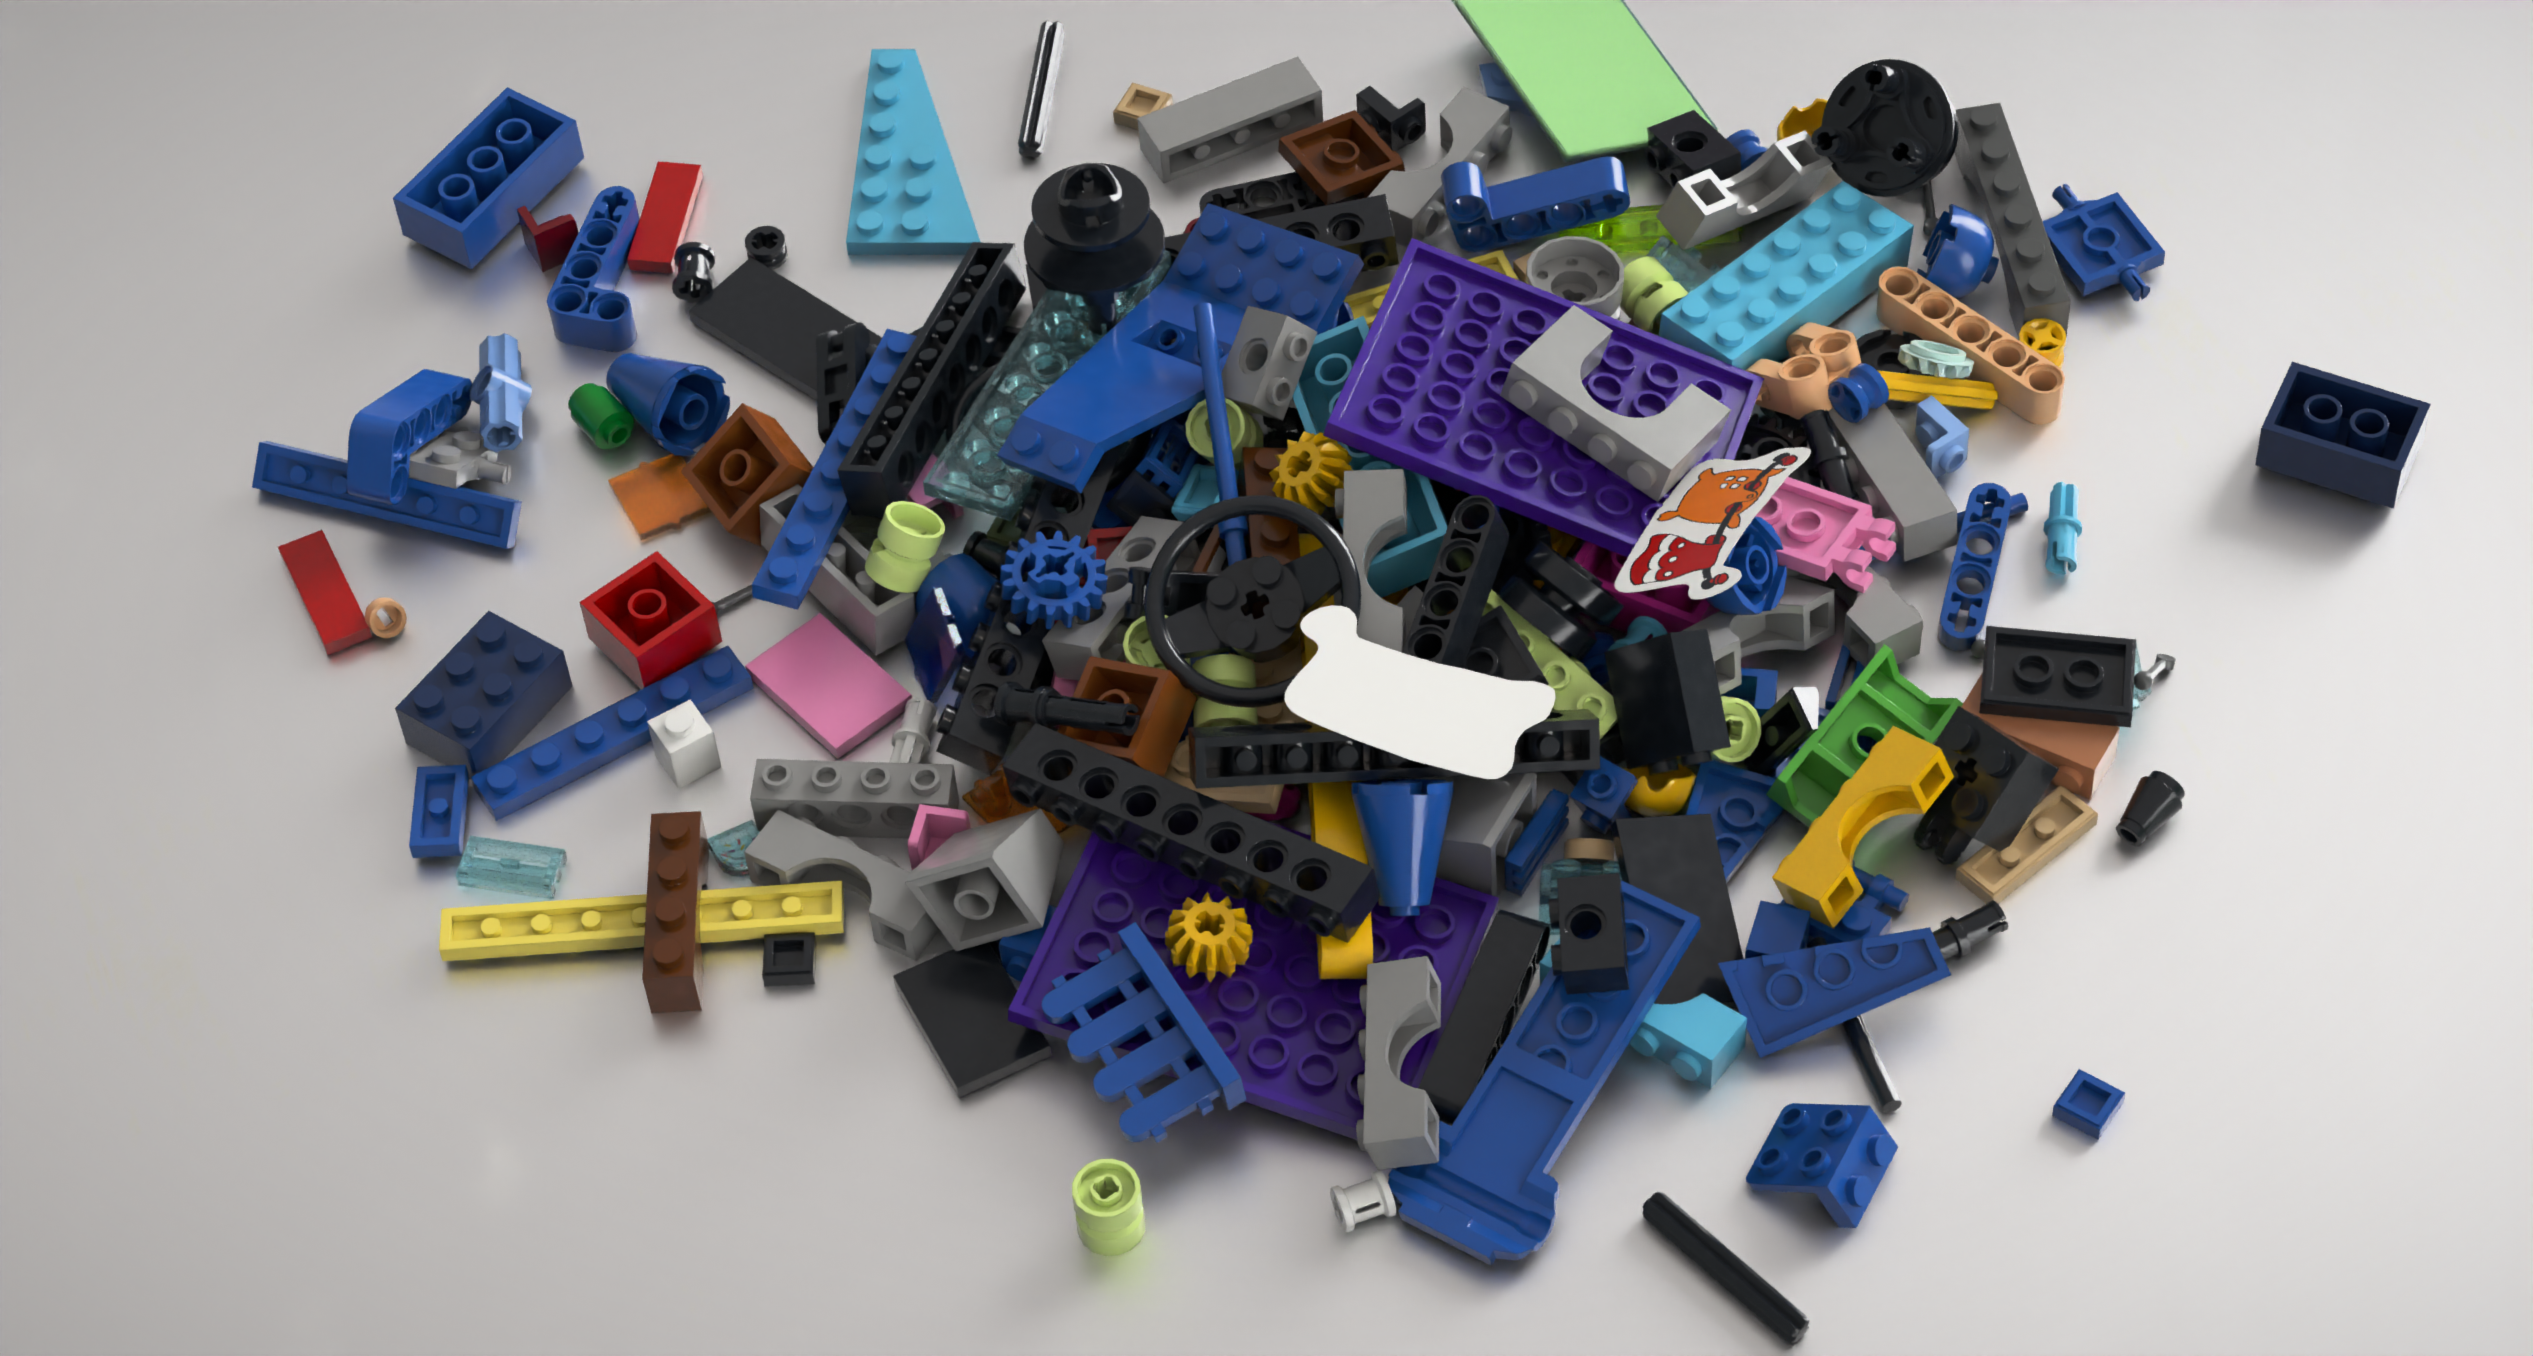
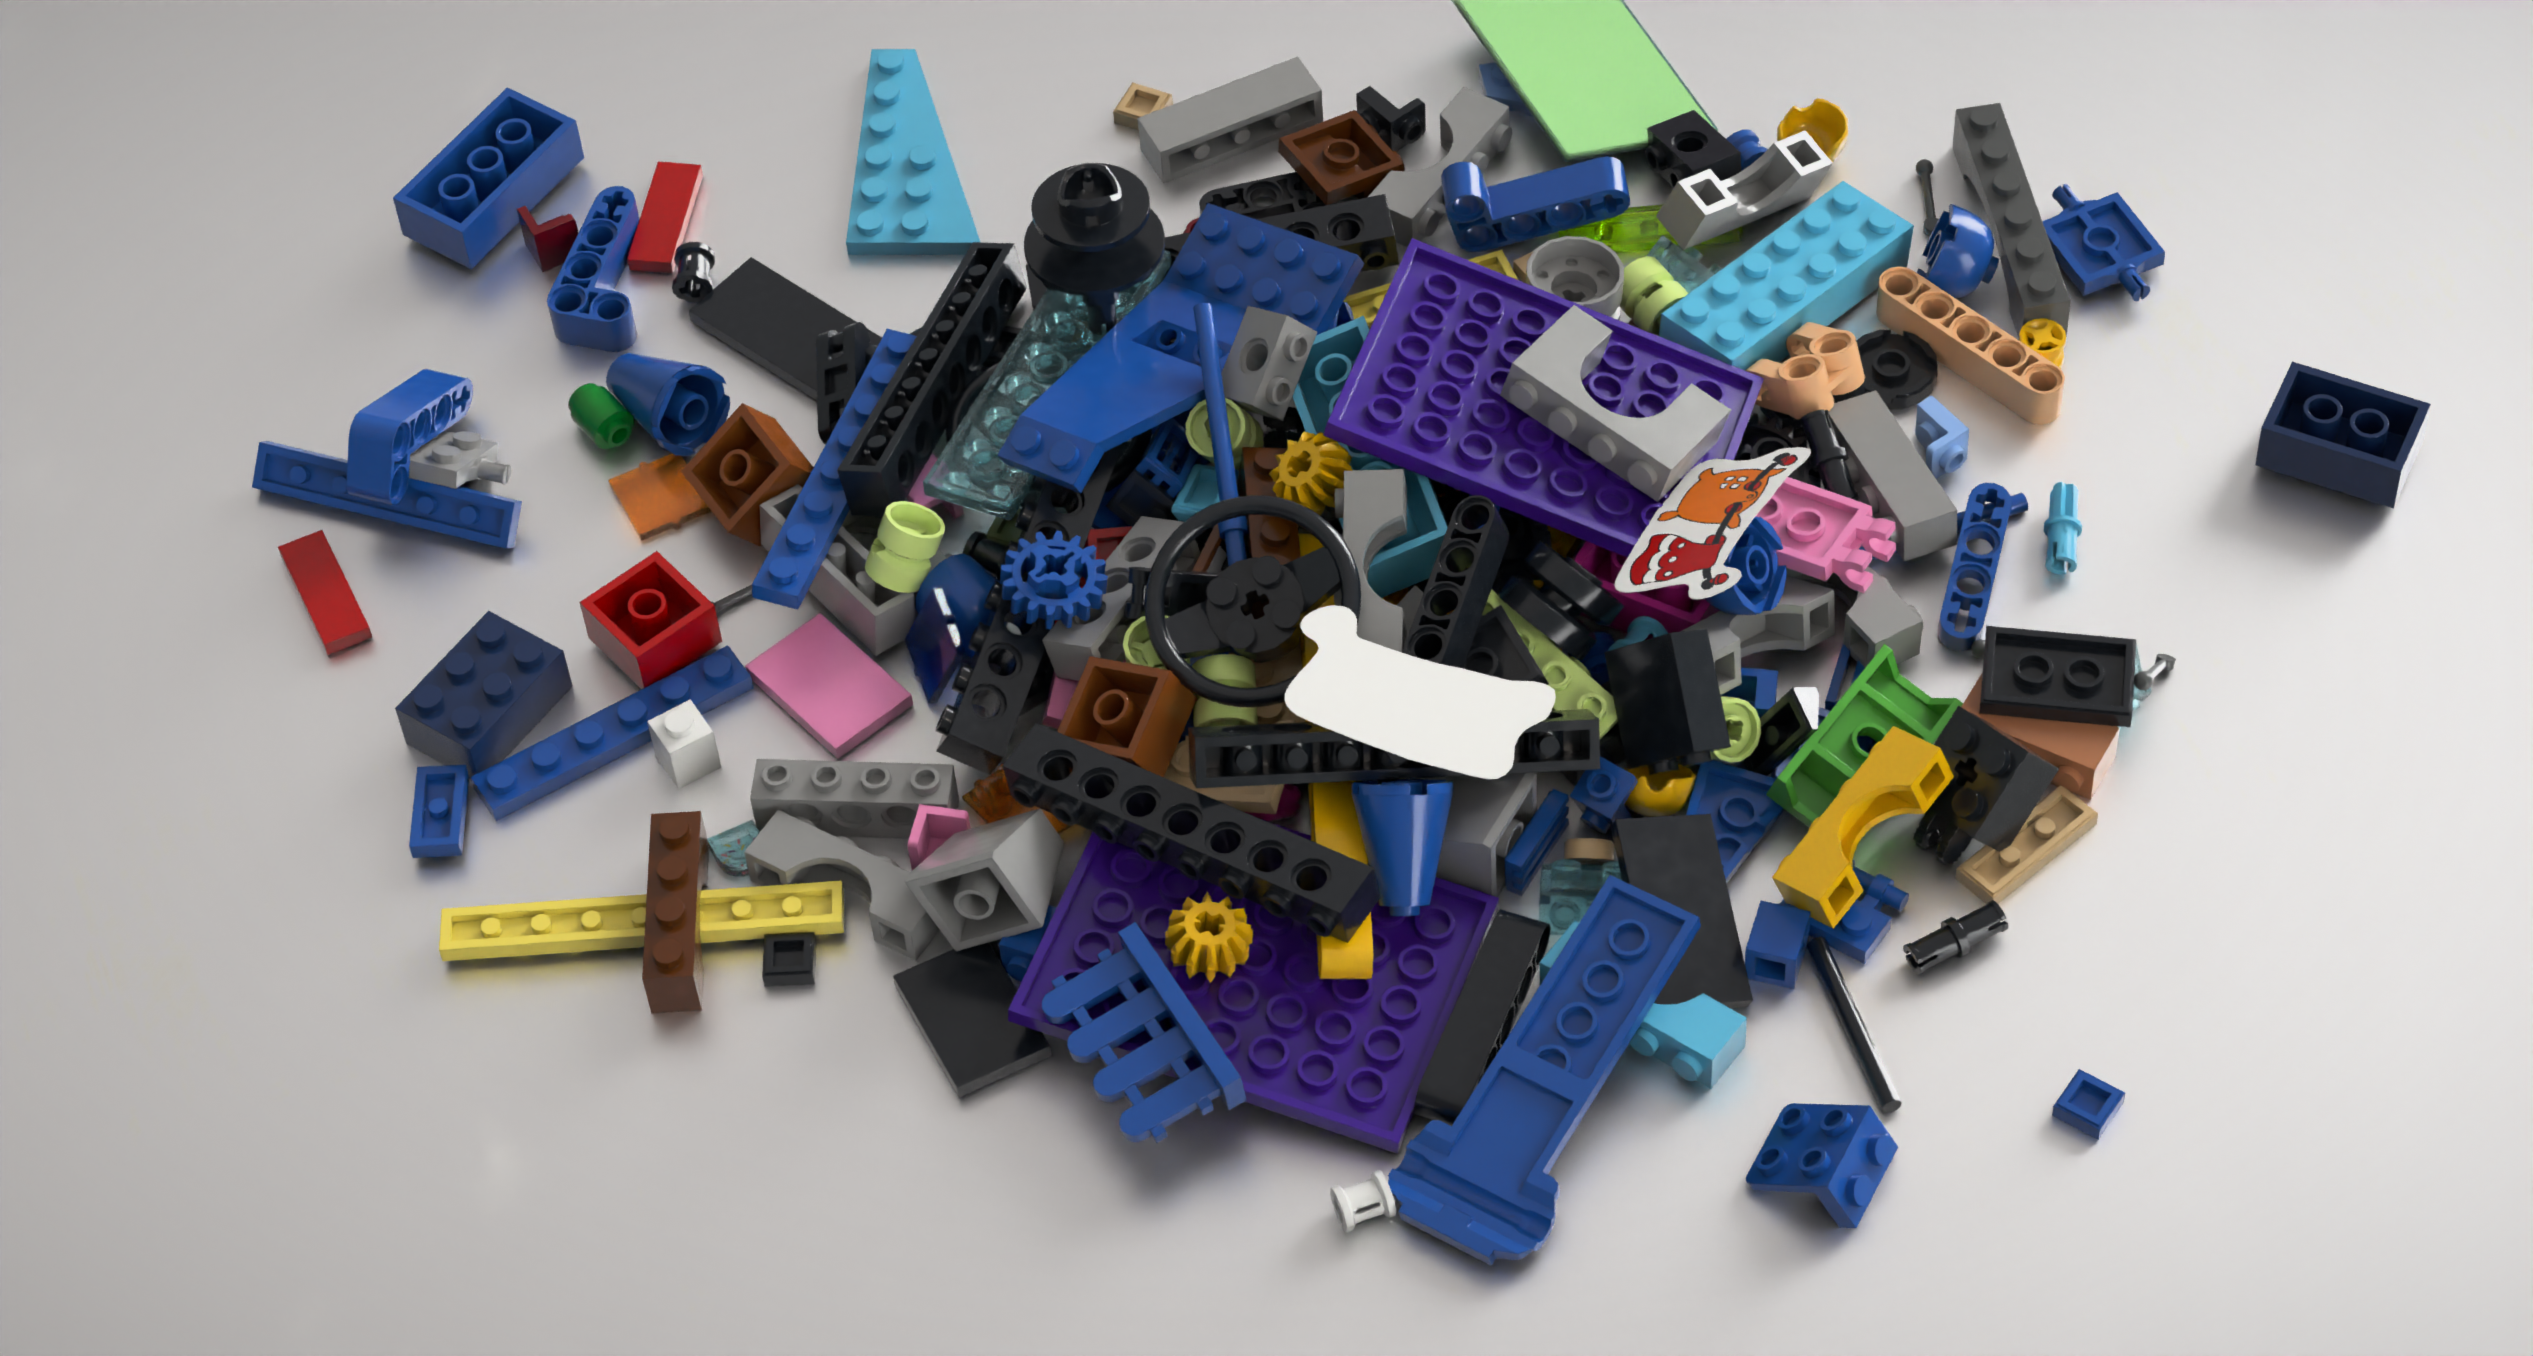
light nougat hinge [365,597,407,638] -> none
clear light blue tile [455,836,568,899] -> none
medium blue piece [469,333,532,453] -> none
black bush [745,226,788,270] -> none
white axle [889,697,937,763] -> none
black pin [994,681,1140,736] -> none
axle [1018,20,1065,158] -> none
yellowish green wheel [1072,1158,1145,1256] -> none
light grey arch [1356,956,1441,1170] -> none
black brick [1549,873,1629,995] -> none
black axle [1642,1192,1809,1343] -> none
blue wing [1718,927,1951,1058] -> none
black piece [1811,59,1959,197] -> none
blue wheel [1828,363,1889,423] -> none
yellow axle [1877,370,1998,410] -> none
light aqua gear [1898,340,1974,379] -> none
black cone [2116,771,2185,846] -> none

